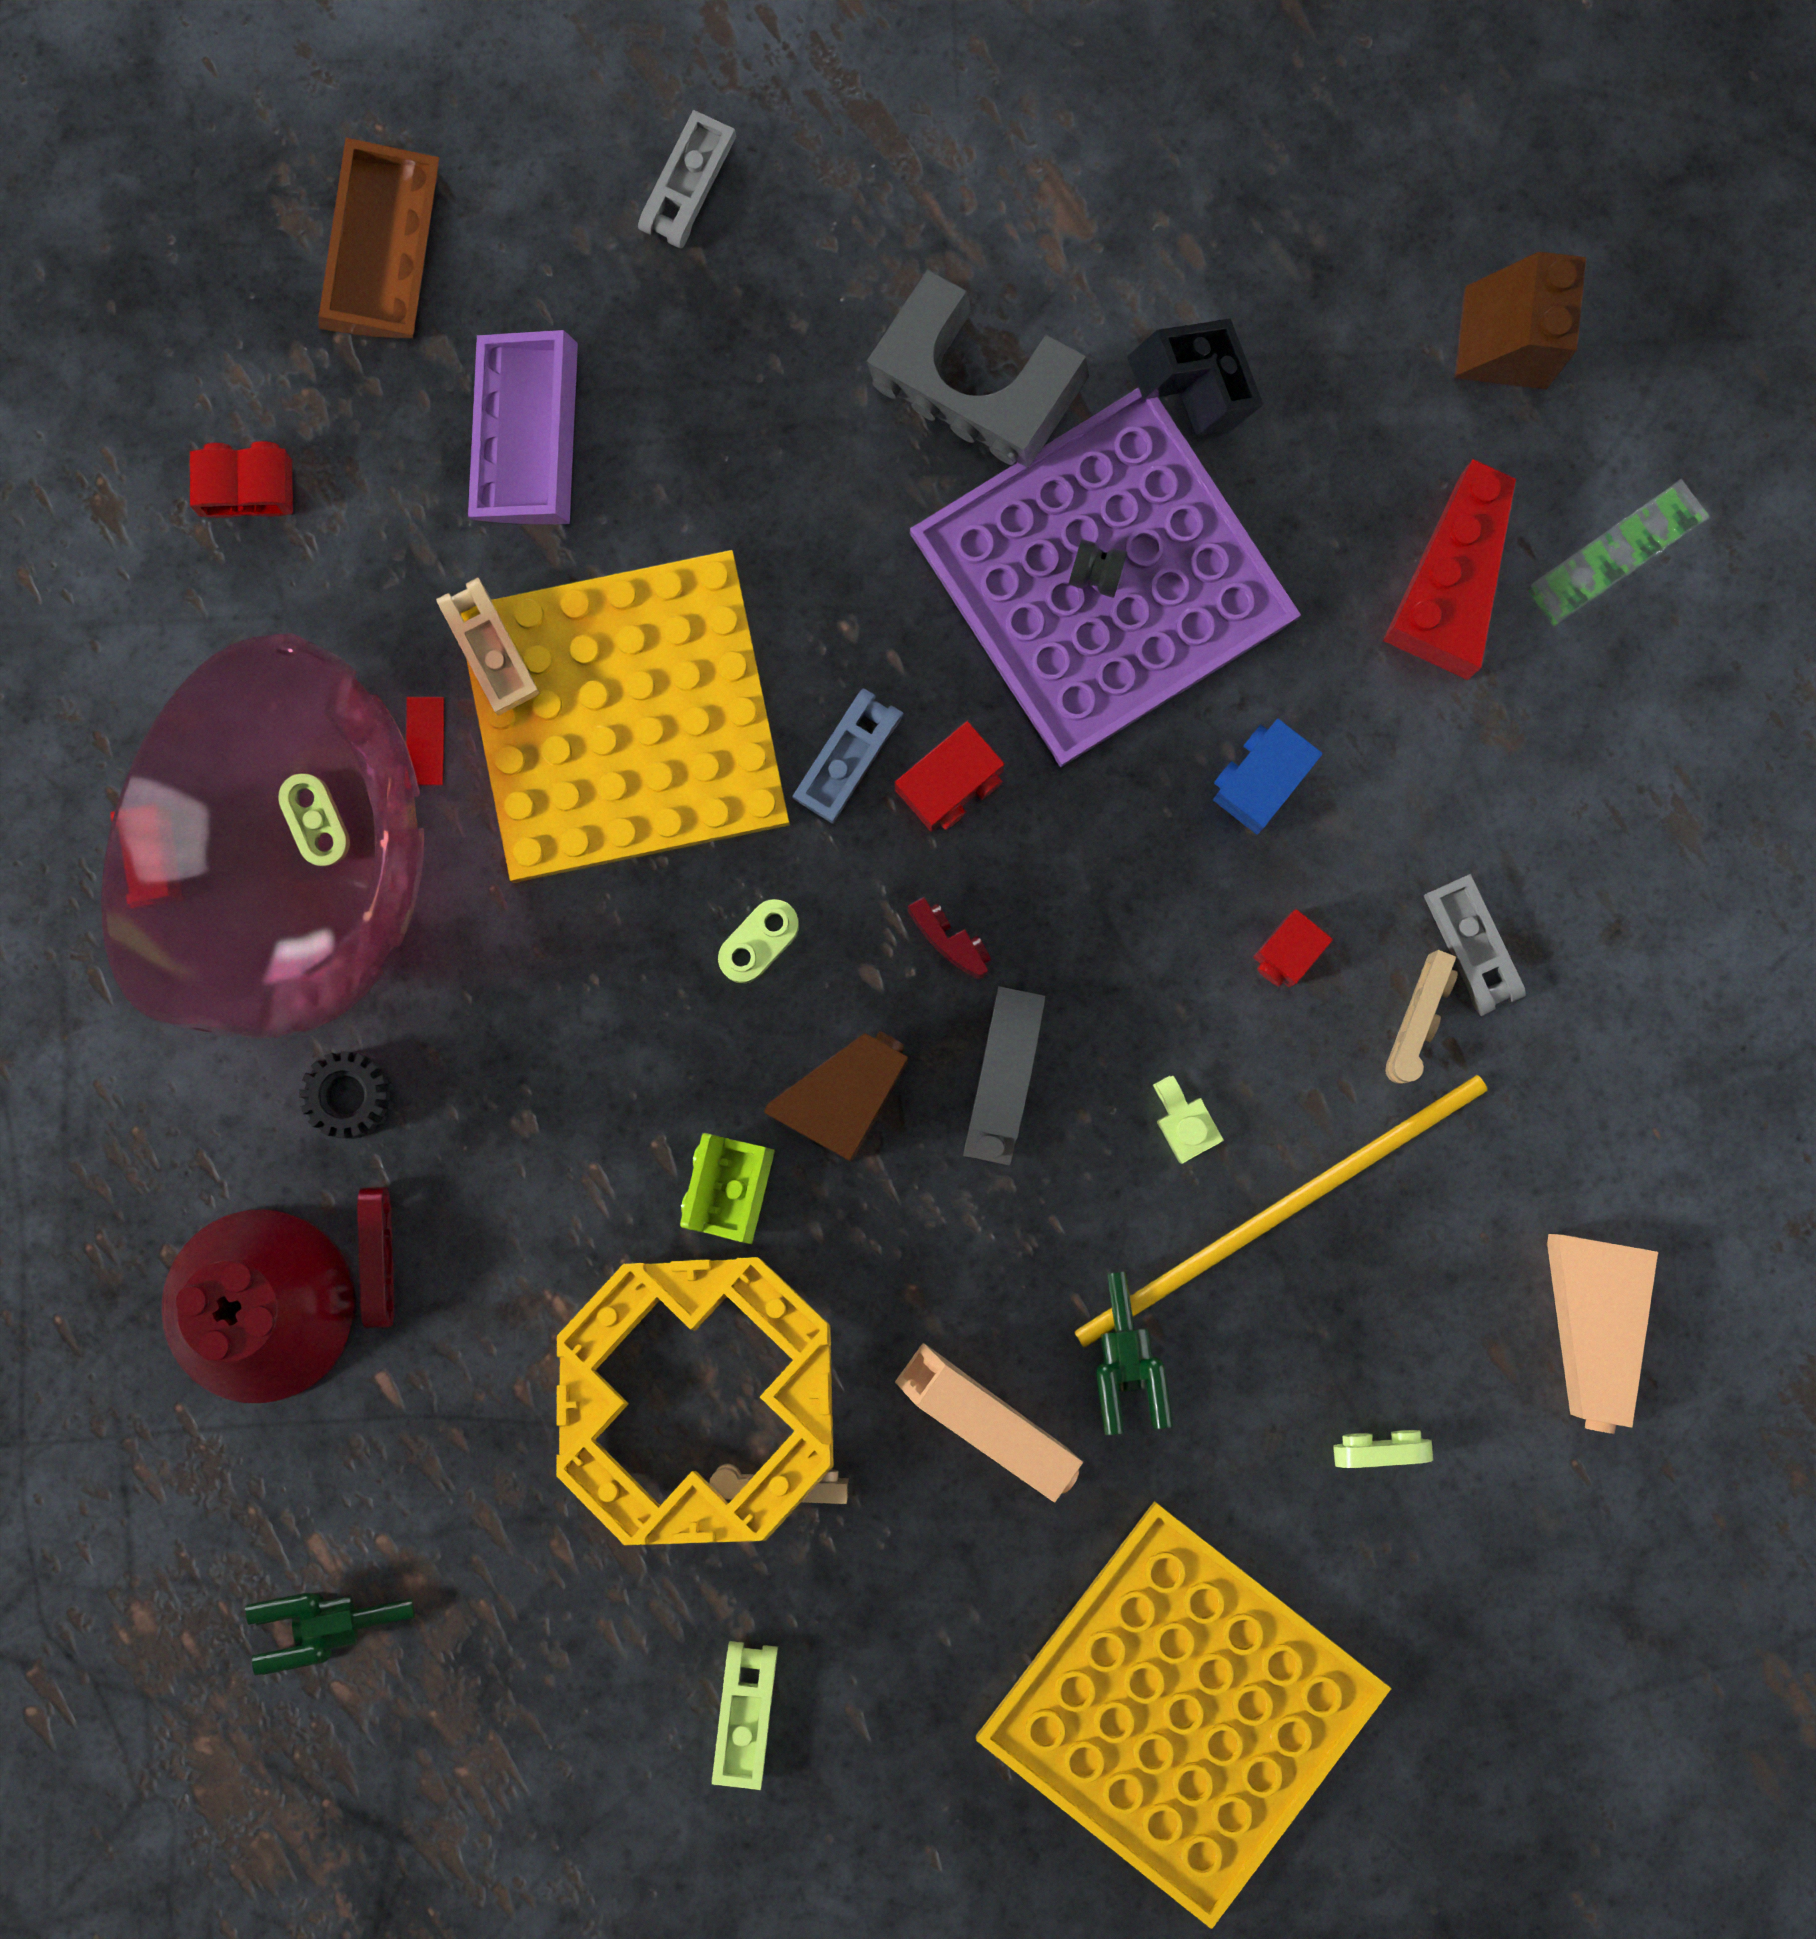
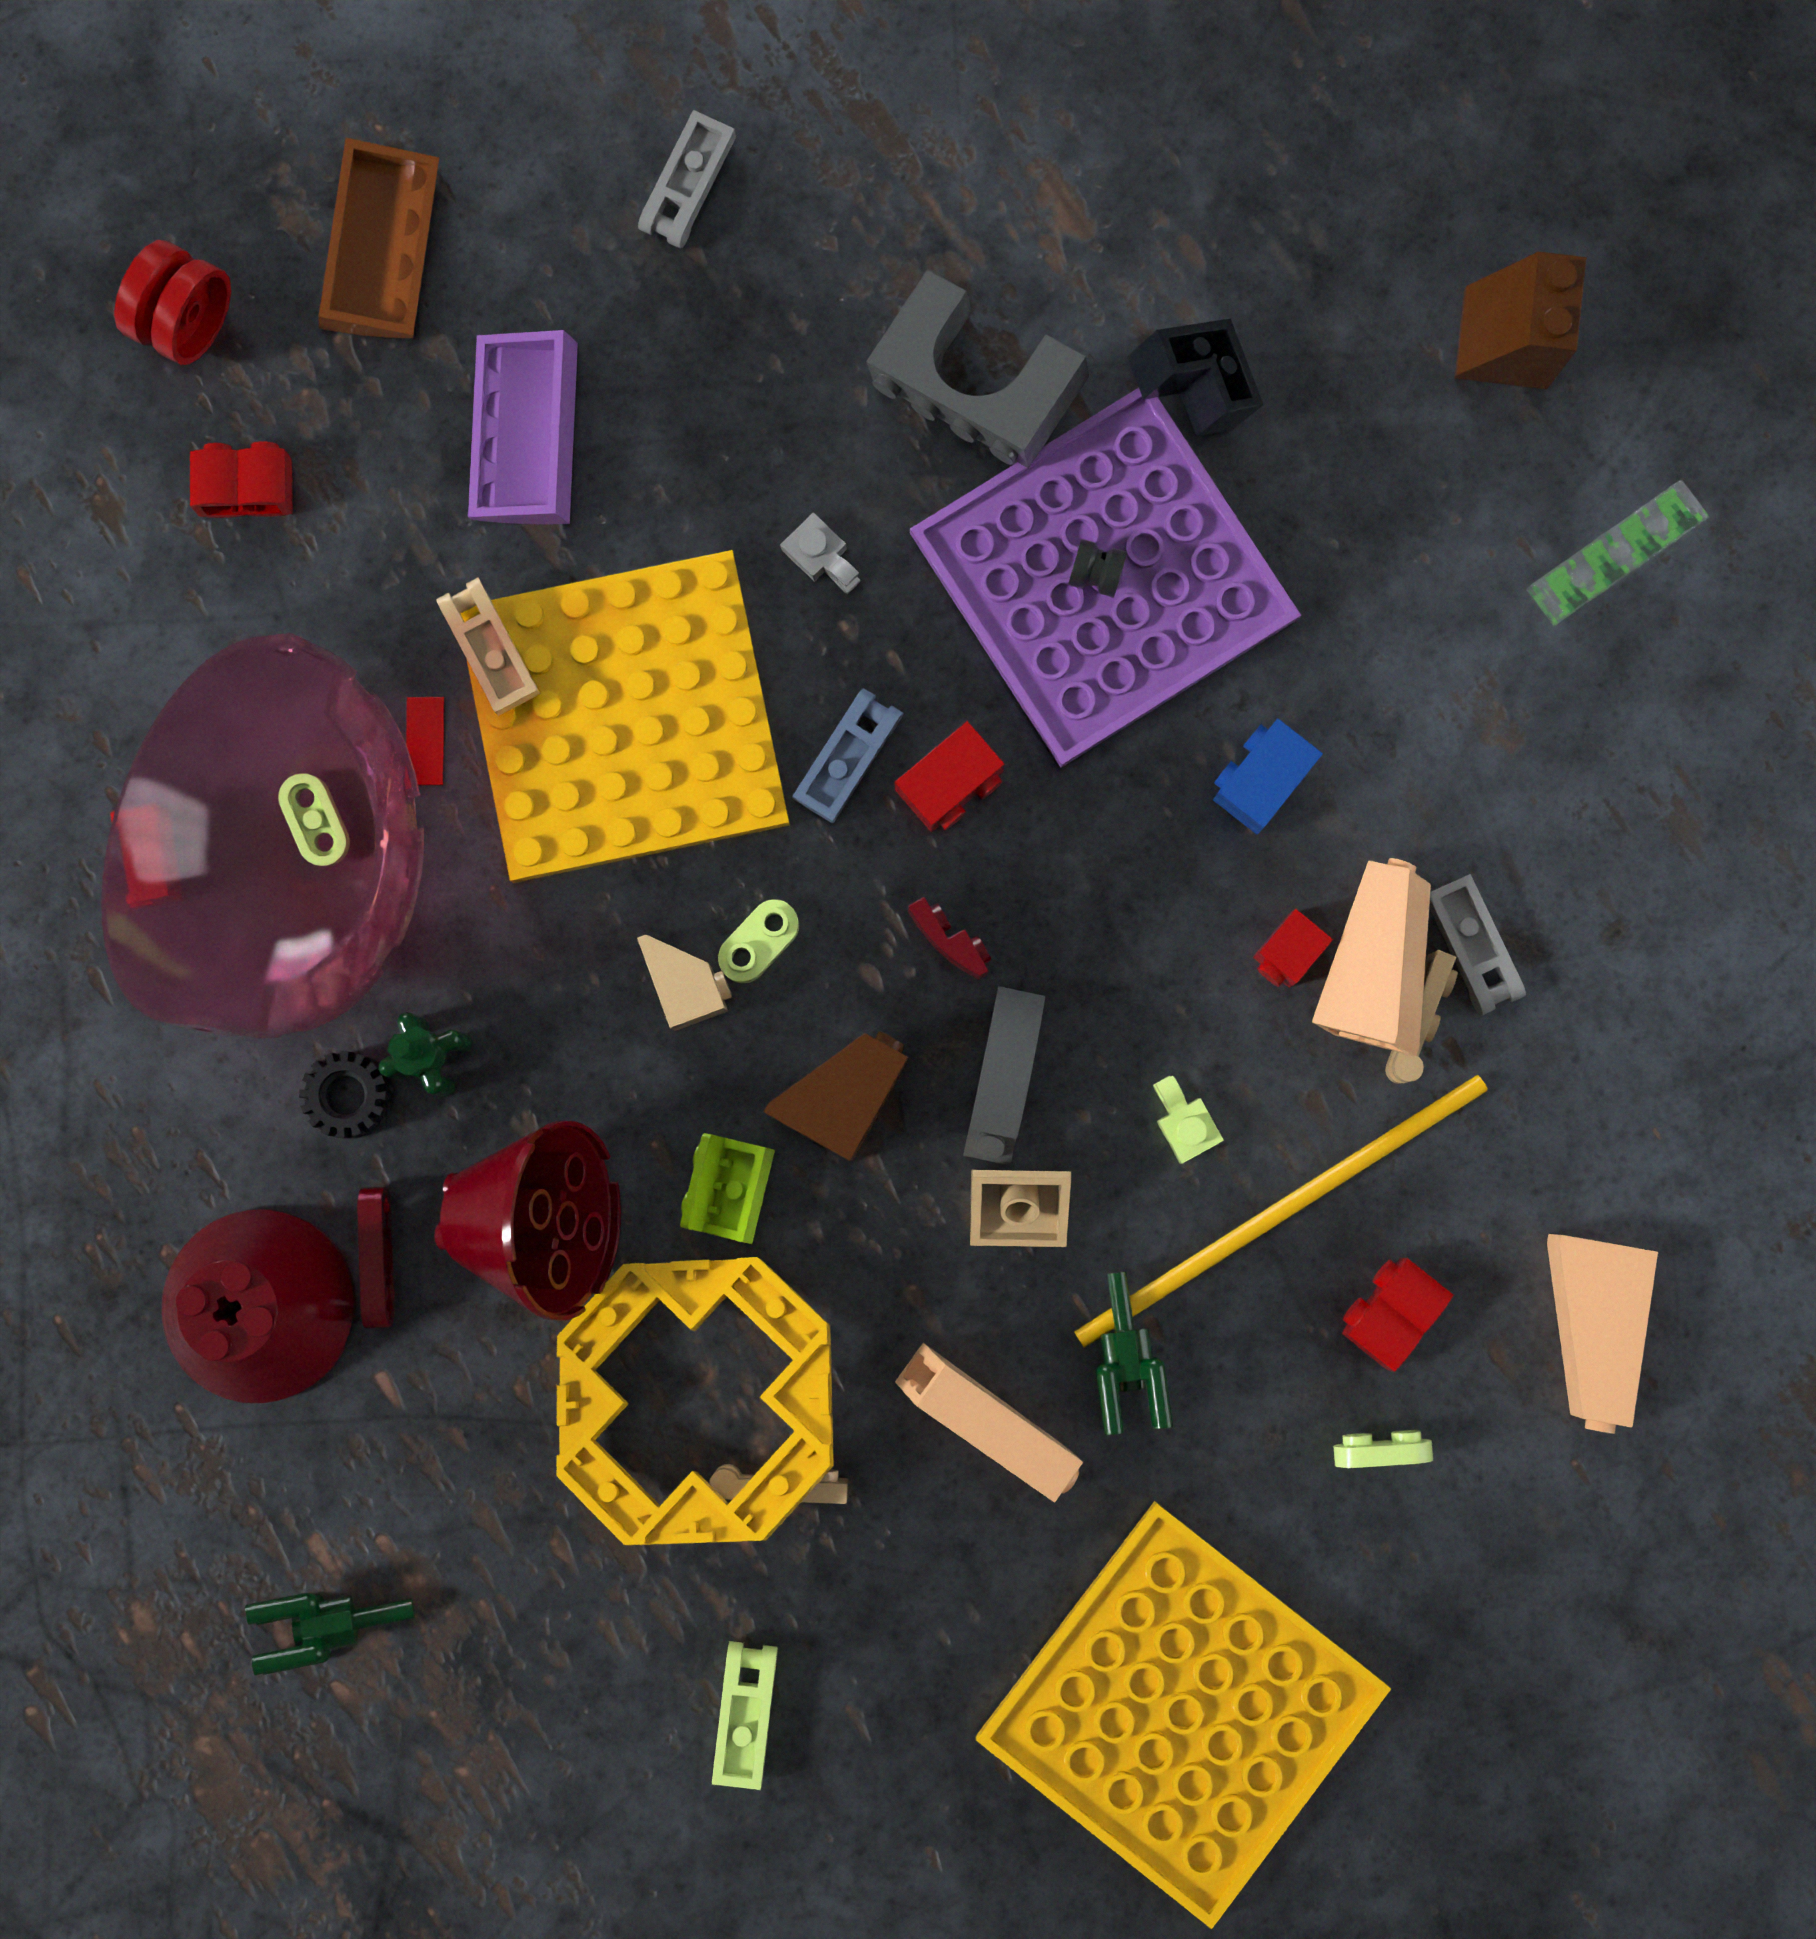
red wedge [1383,459,1516,680] -> none
none -> red wheel [114,240,232,365]
none -> dark green plant [379,1012,472,1097]
none -> dark red cone [434,1121,621,1321]
none -> tan slope [637,935,732,1031]
none -> light grey plate [780,512,861,594]
none -> tan slope [970,1170,1071,1247]
none -> light nougat slope [1312,858,1431,1057]
none -> red brick [1342,1258,1454,1372]

